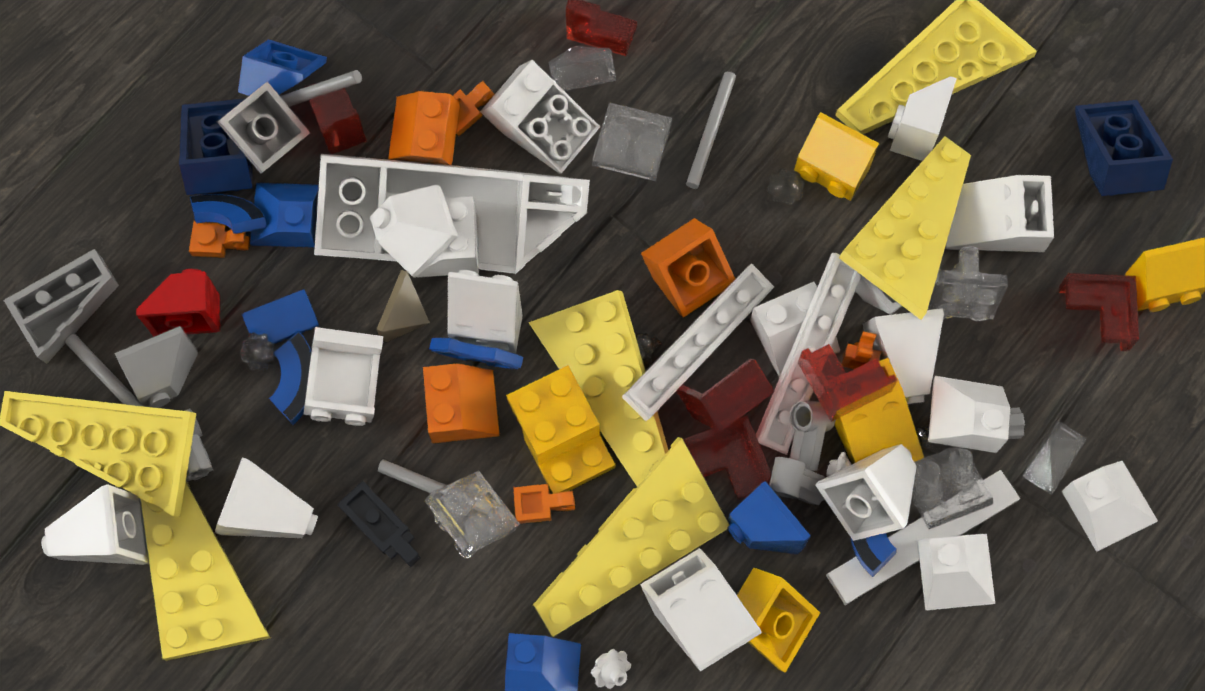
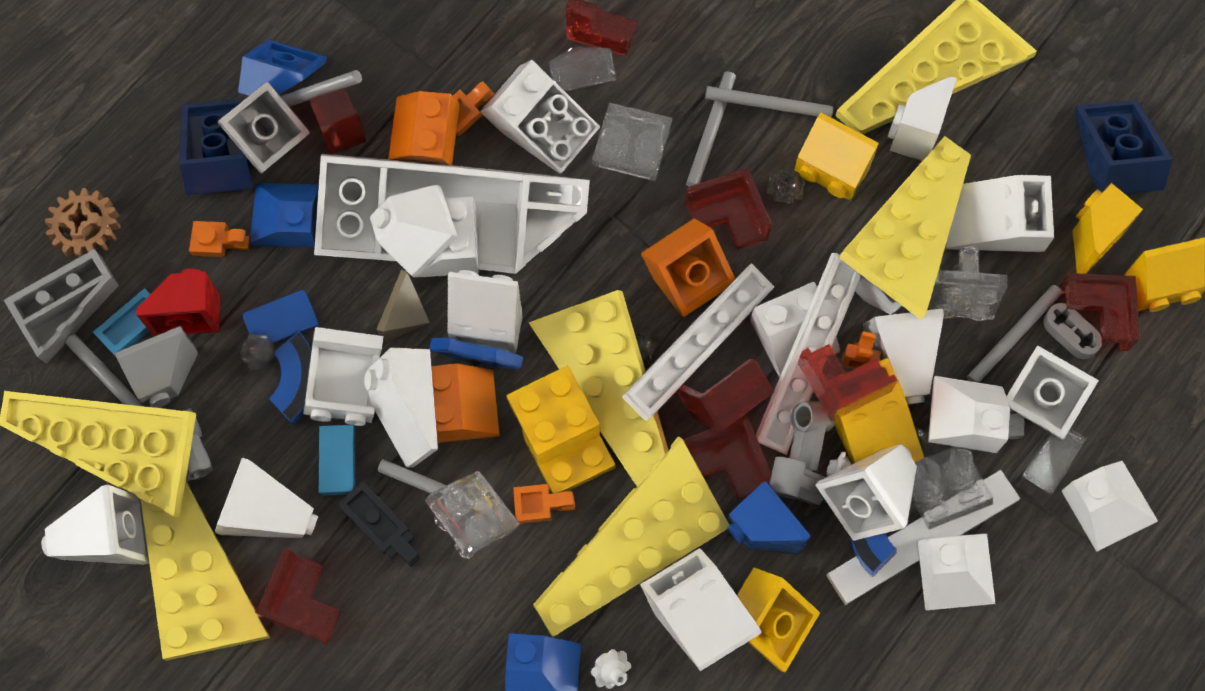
blue tile [190,194,267,234] -> none
none -> medium nougat gear [45,188,120,258]
none -> dark azure tile [93,288,151,357]
none -> clear red panel [255,548,341,645]
none -> dark azure tile [319,425,355,496]
none -> white slope [364,348,438,468]
none -> clear red panel [685,168,772,250]
none -> light grey bar [705,86,833,117]
none -> light grey bar [966,285,1062,383]
none -> white slope [1006,345,1099,440]
none -> light grey beam [1043,303,1102,360]
none -> yellow slope [1073,183,1143,278]

